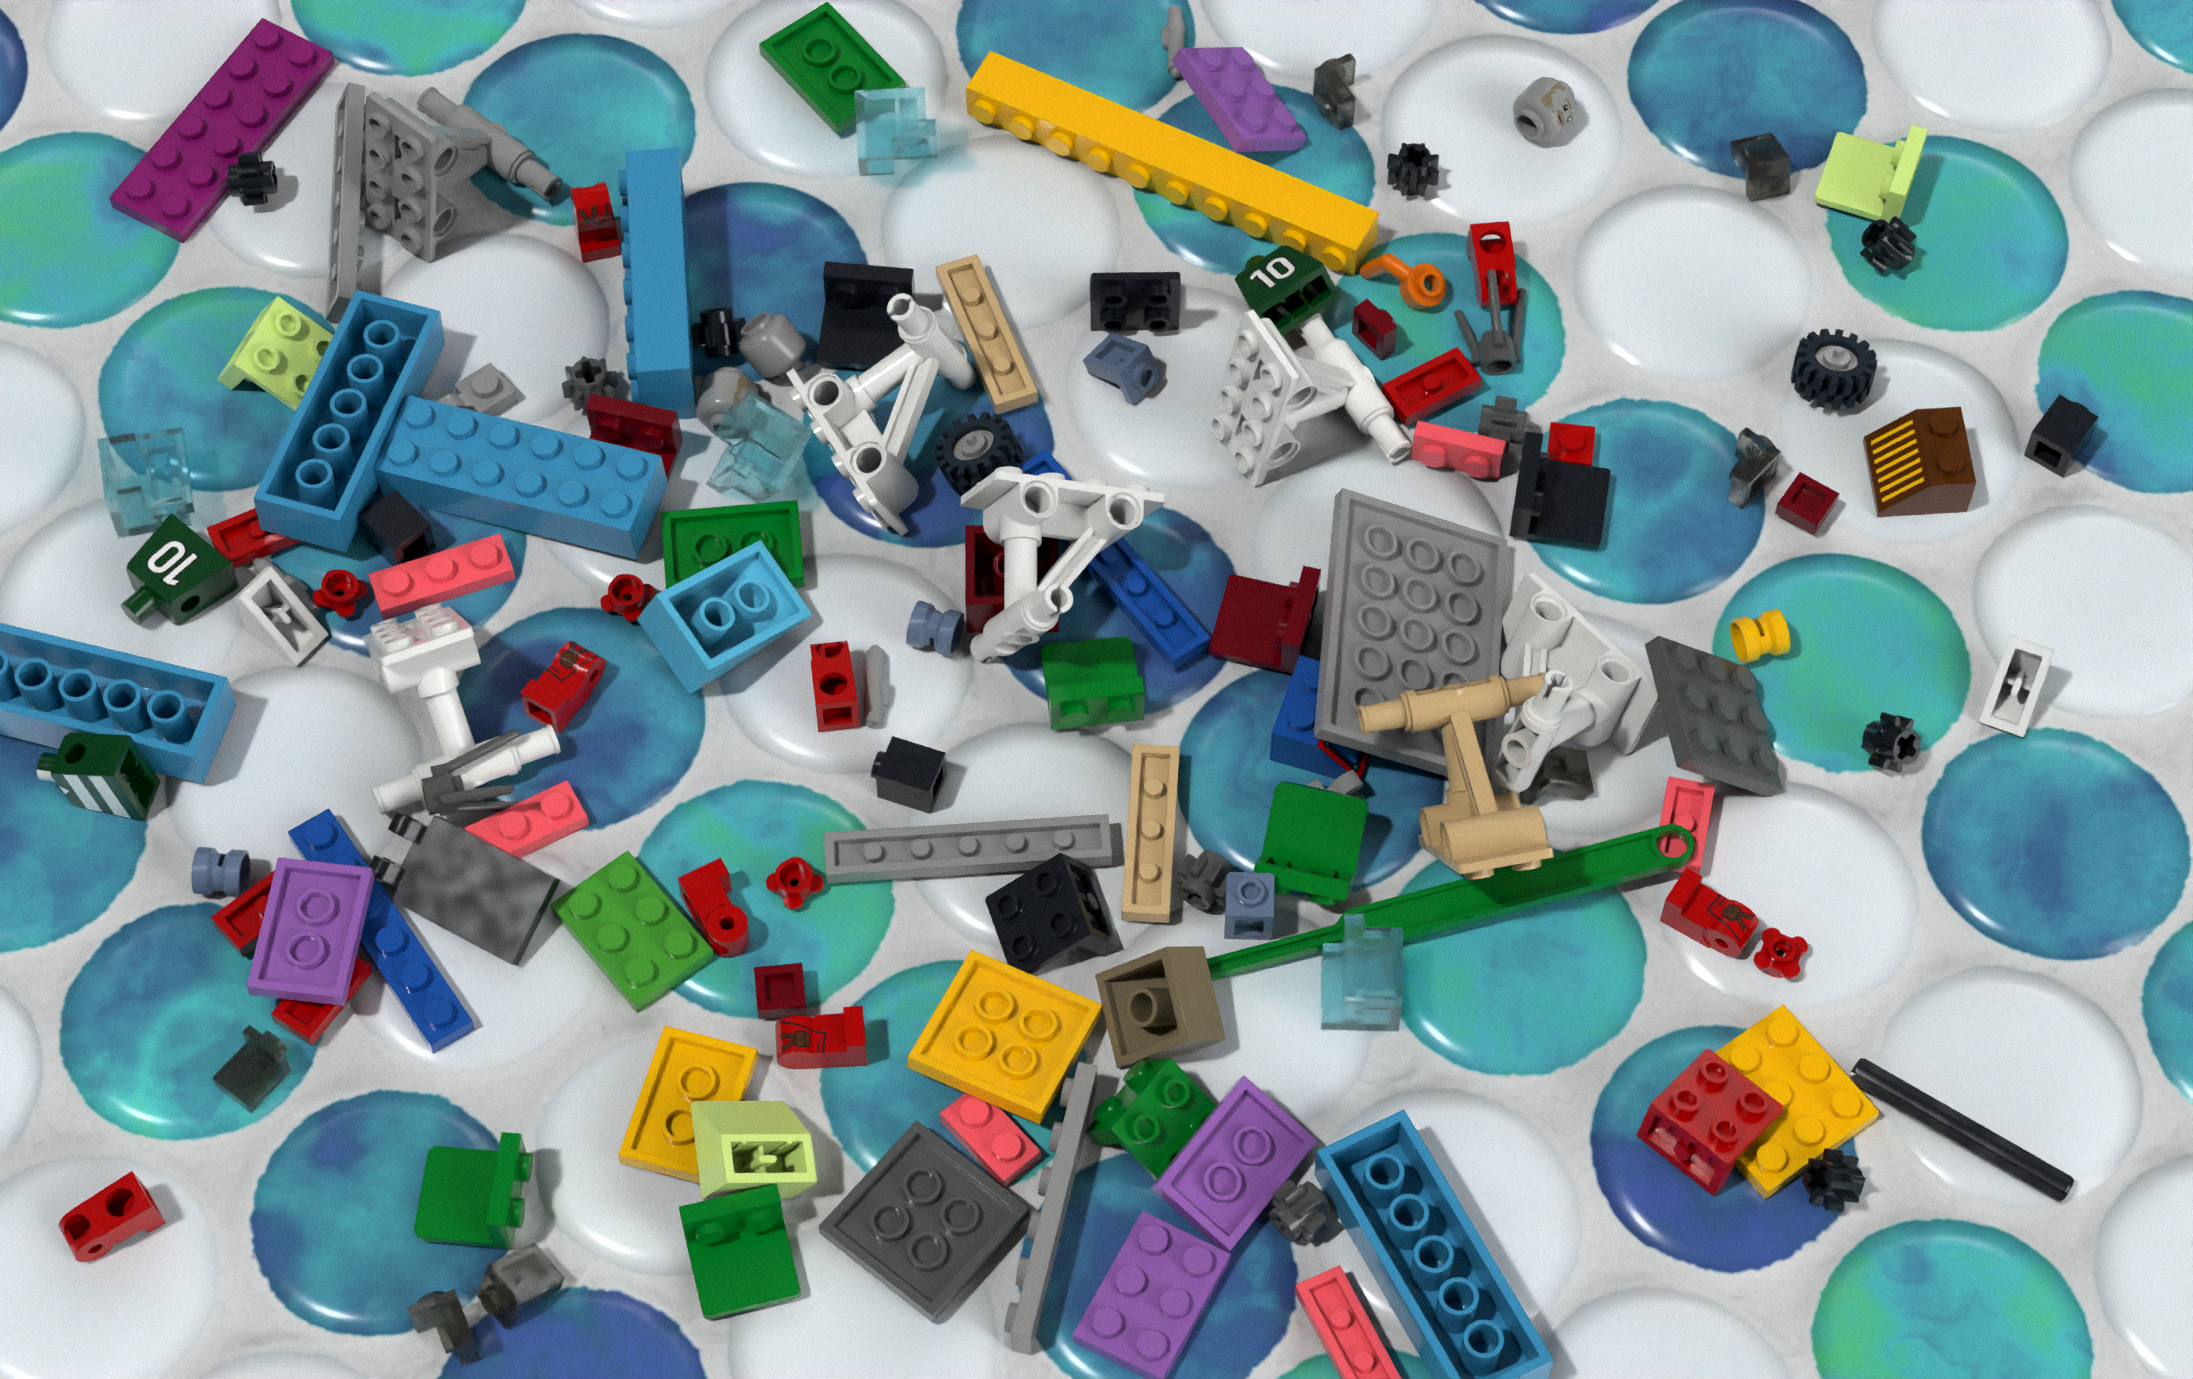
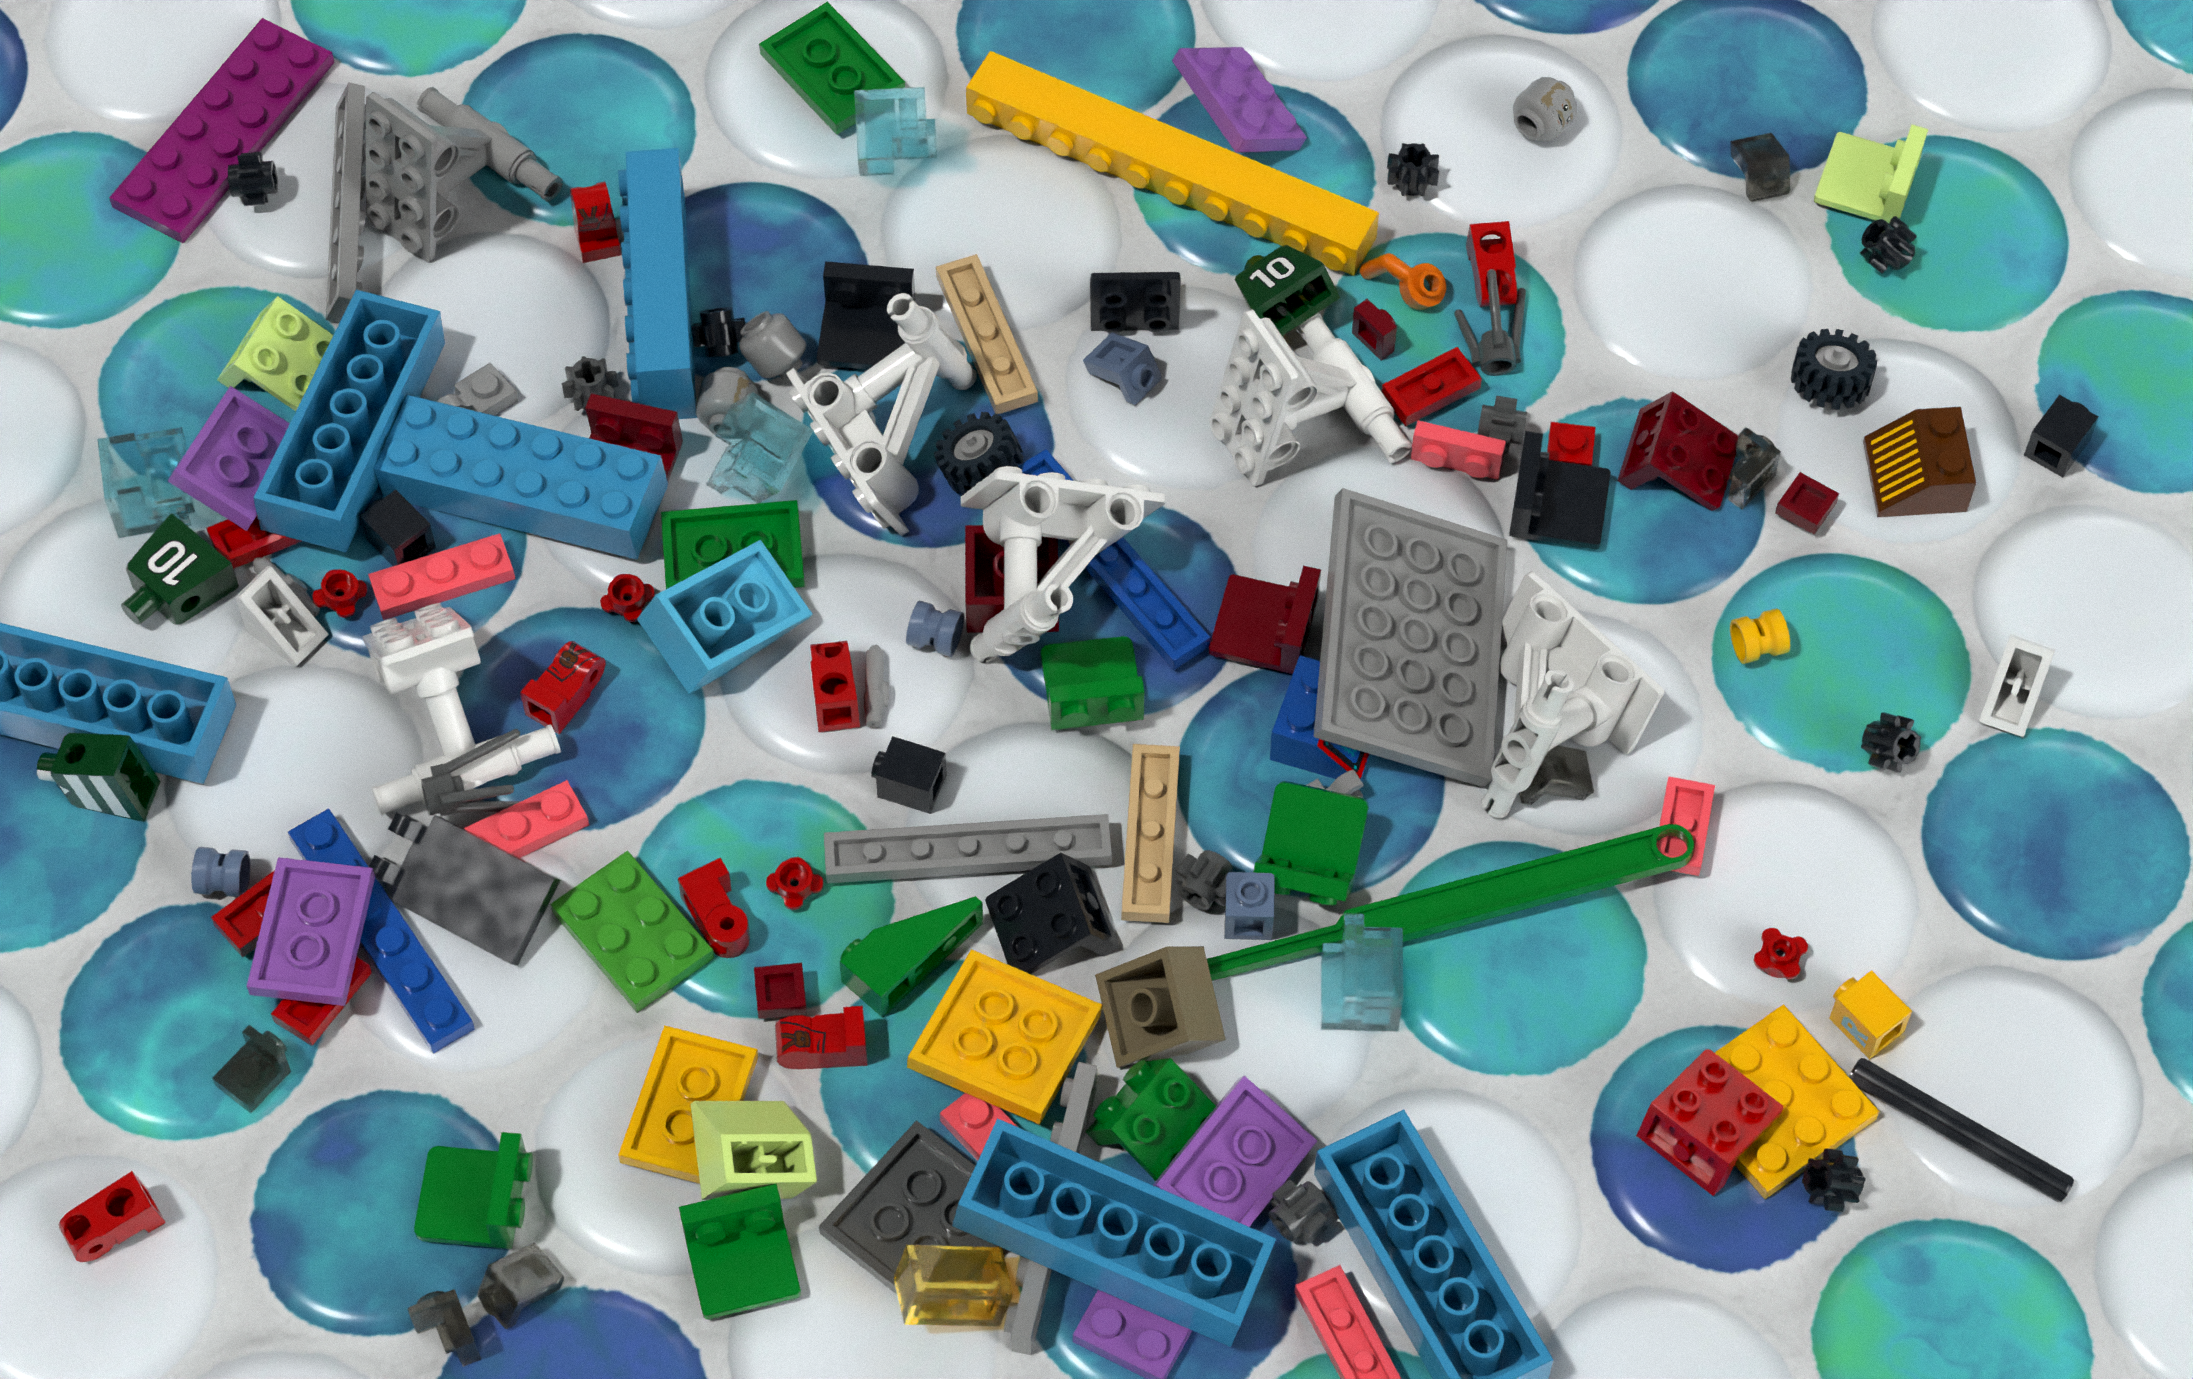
light grey piece [1162,6,1185,78] -> none
clear smoke bracket [1313,53,1356,131] -> none
tan plate [1357,672,1554,879] -> none
dark grey plate [1645,636,1782,797] -> none
red leg [1660,867,1759,957] -> none
none -> medium lavender plate [168,386,290,531]
none -> green slope [839,896,983,1018]
none -> clear yellow panel [894,1245,1014,1326]
none -> dark azure brick [952,1118,1276,1347]
none -> dark red bracket [1617,391,1740,511]
none -> yellow brick [1829,970,1912,1060]

